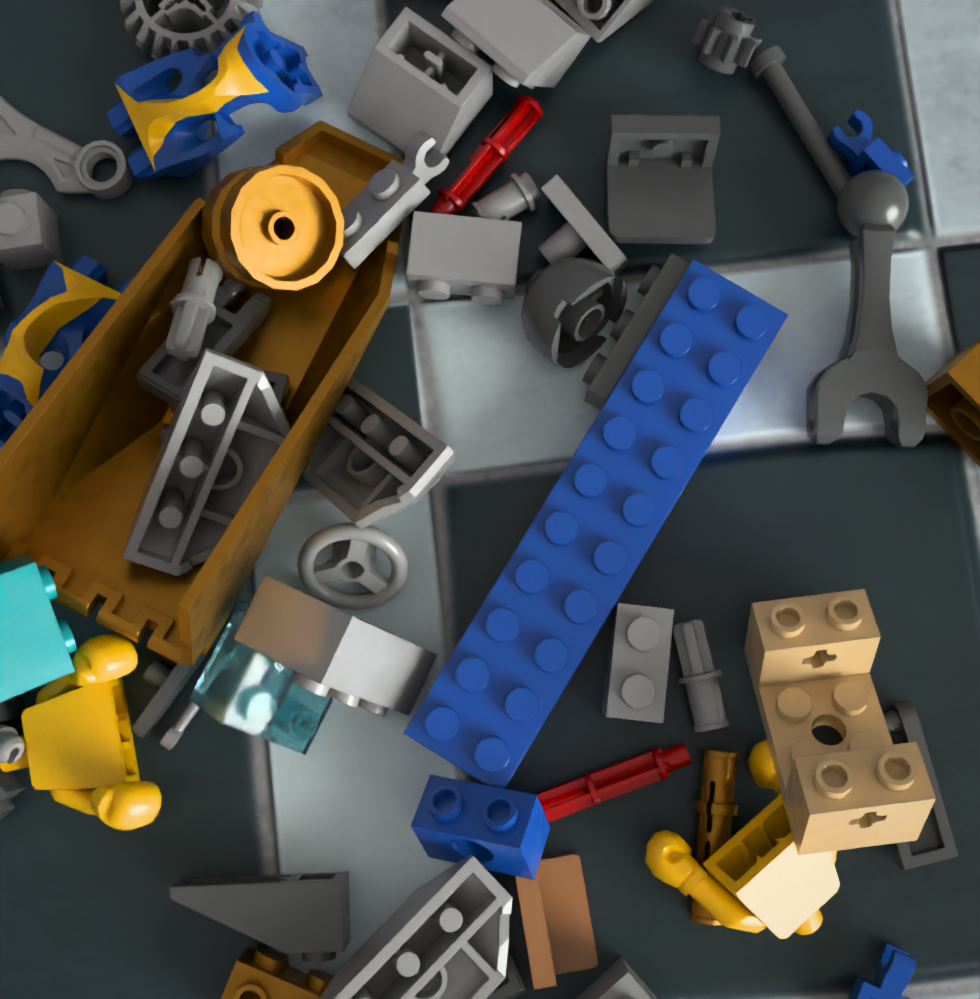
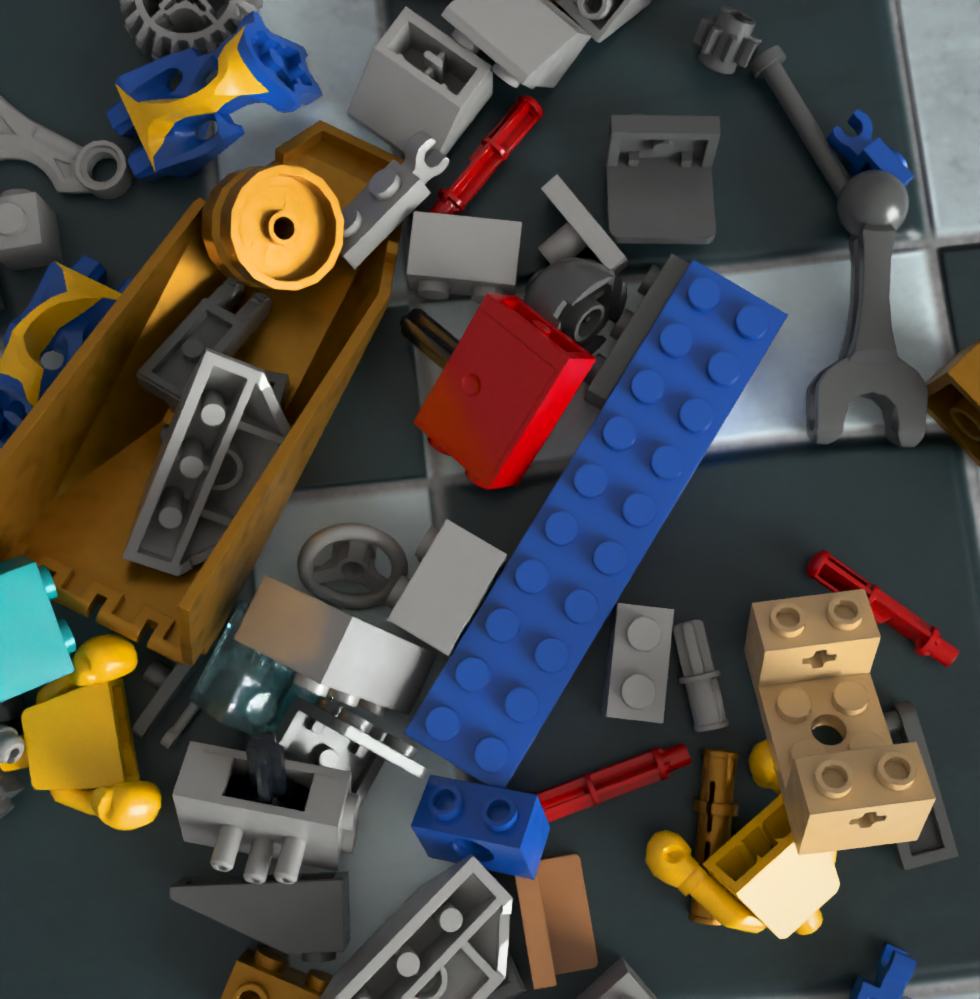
light grey axle [165,257,223,362] -> none
light grey wedge [303,377,455,529] -> none
light grey pin [471,172,542,220] -> none
none -> light grey piece [172,732,360,884]
none -> dark grey bracket [274,695,428,809]
none -> light grey brick [385,519,507,656]
none -> red piece [400,293,596,489]
none -> red piece [806,550,959,667]

